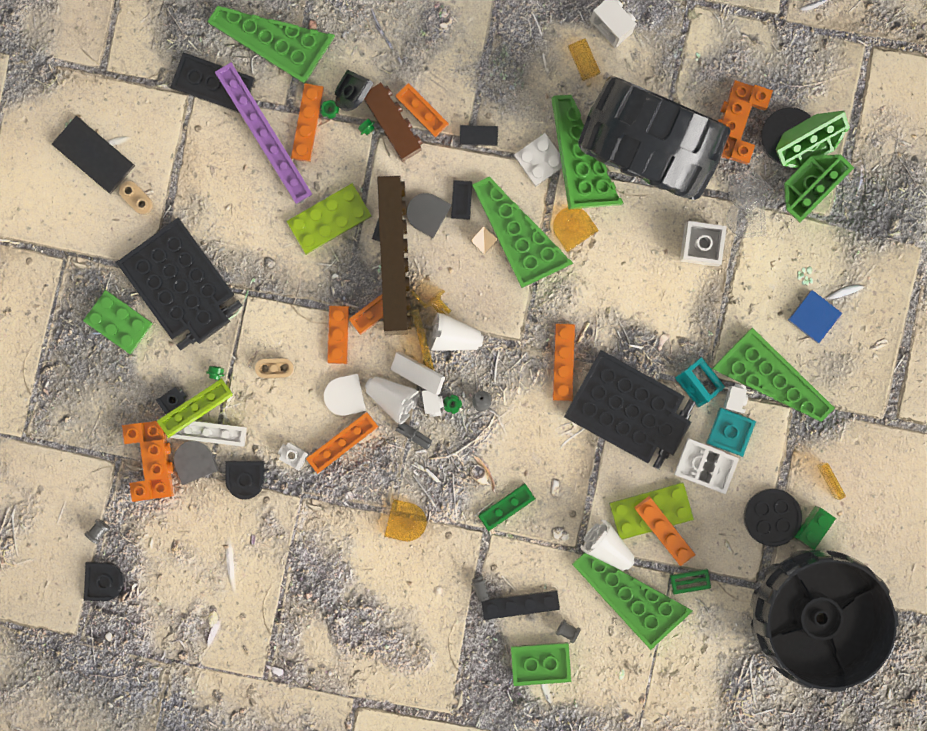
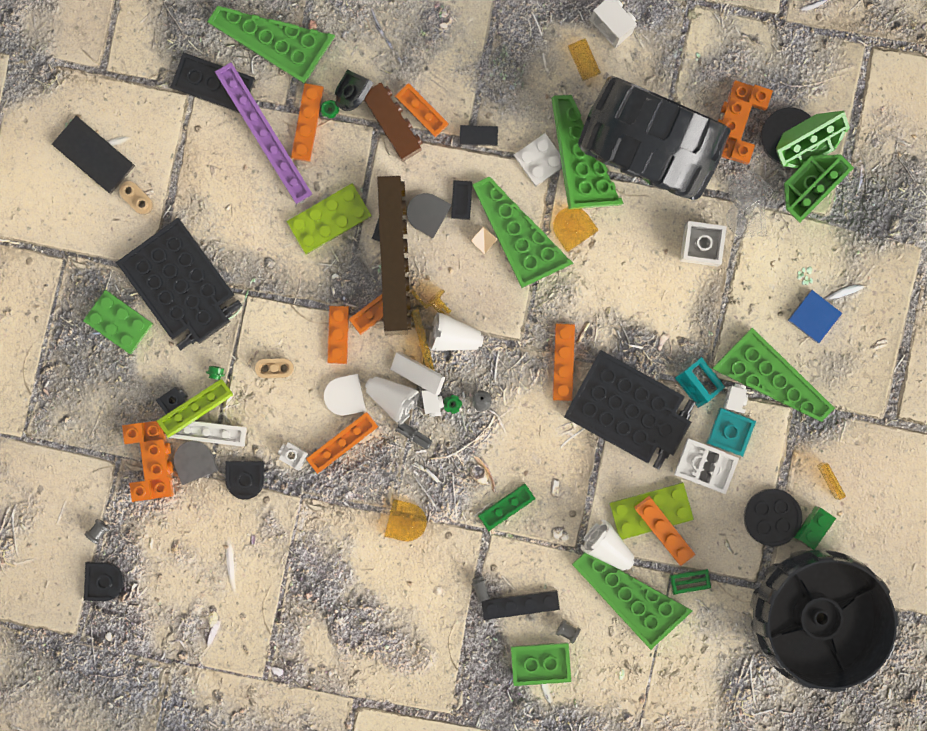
green plate [358,118,375,136] -> none

